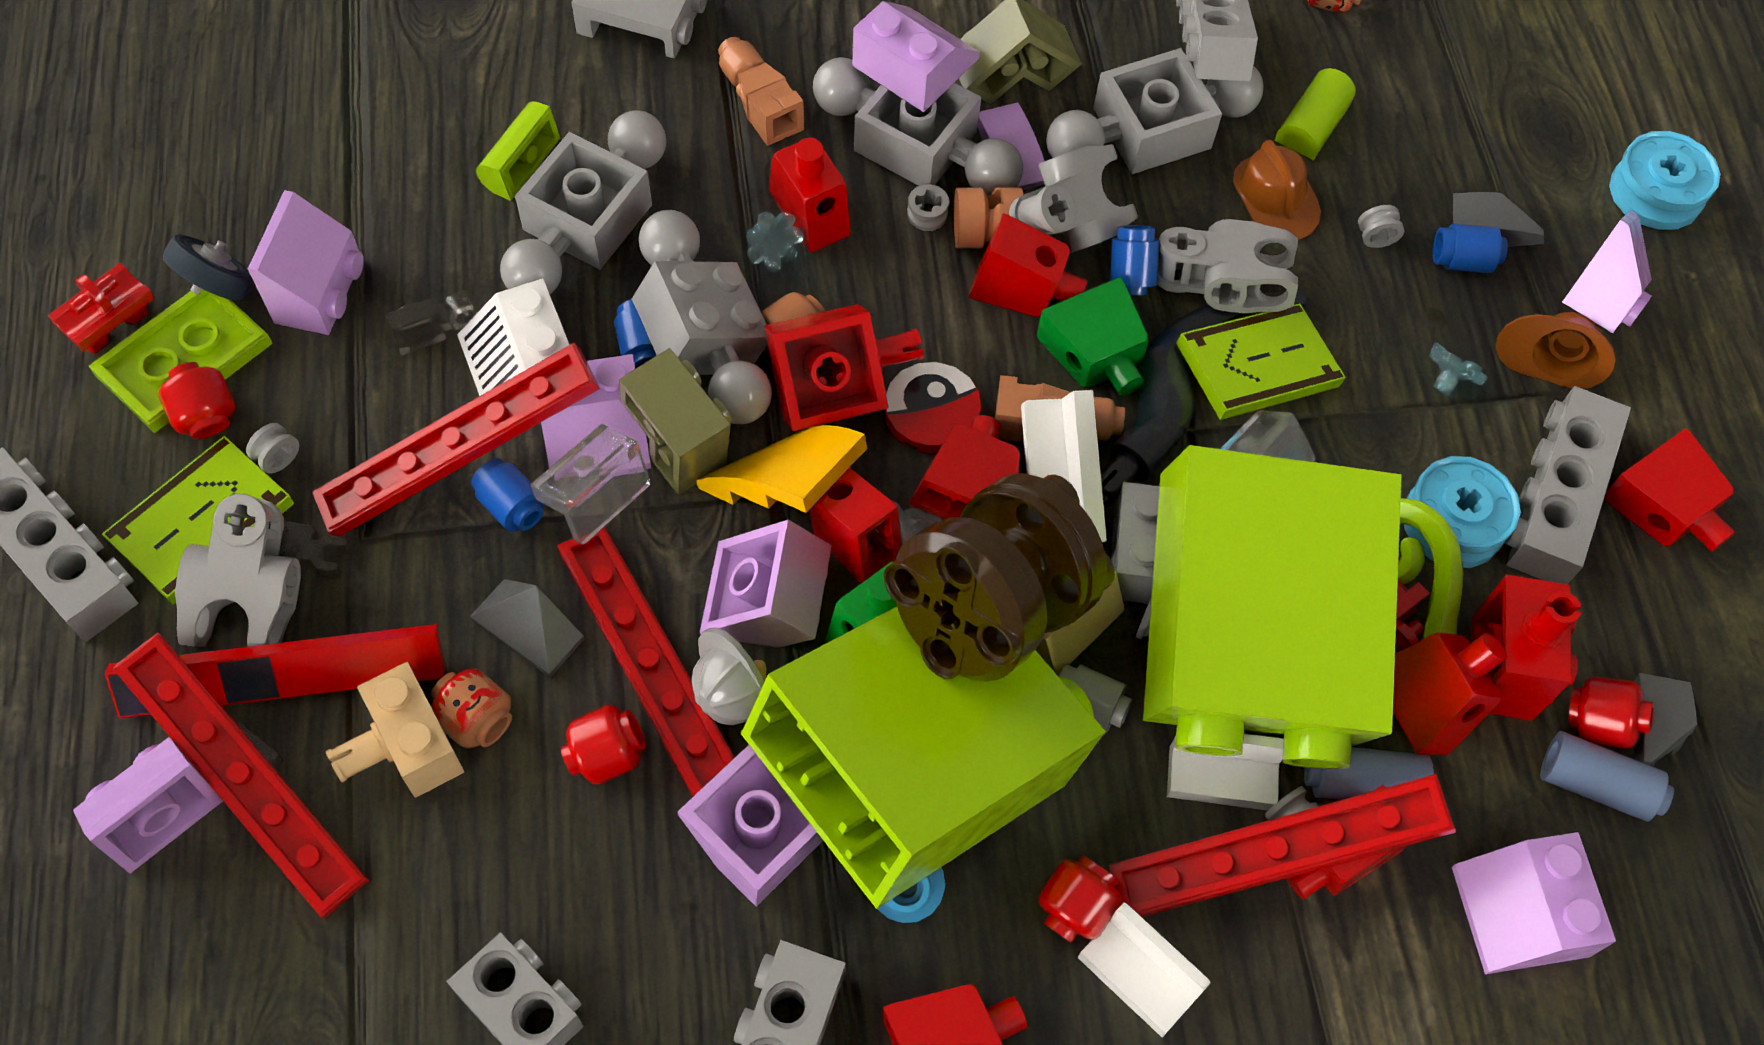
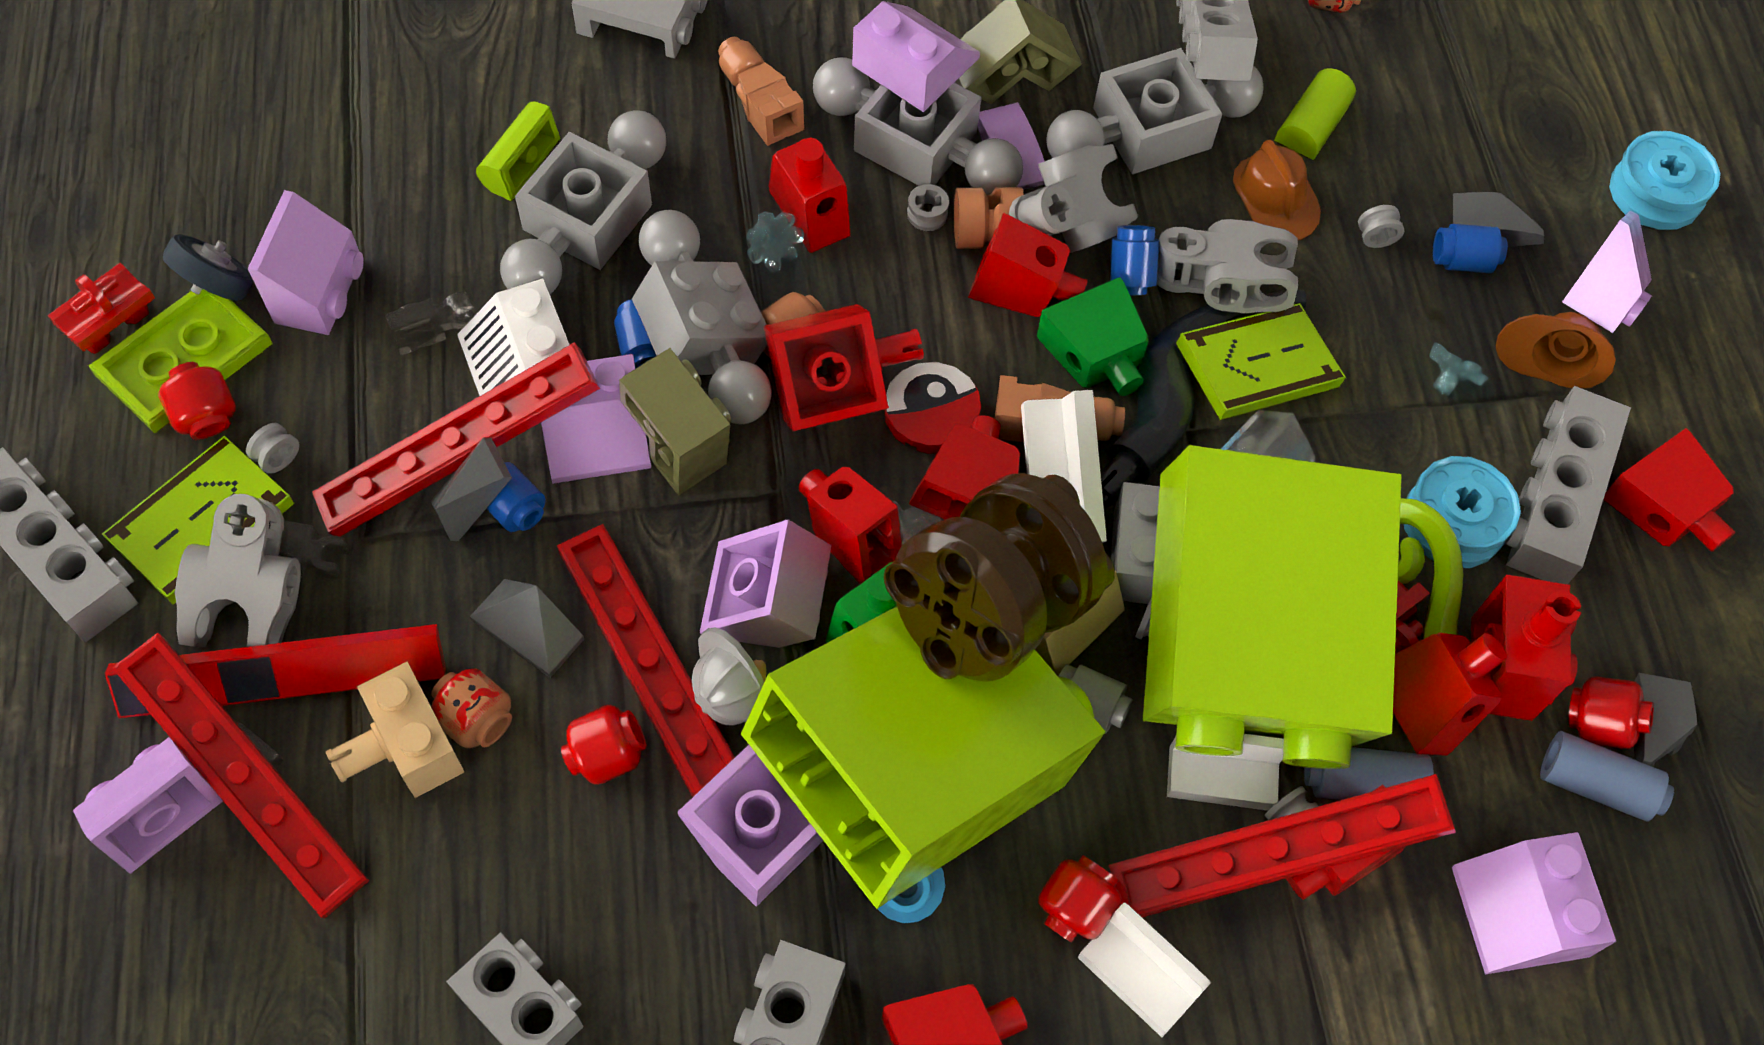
clear panel [530,423,650,545] -> none
yellow slope [696,425,867,513] -> none
none -> dark grey slope [431,437,512,541]

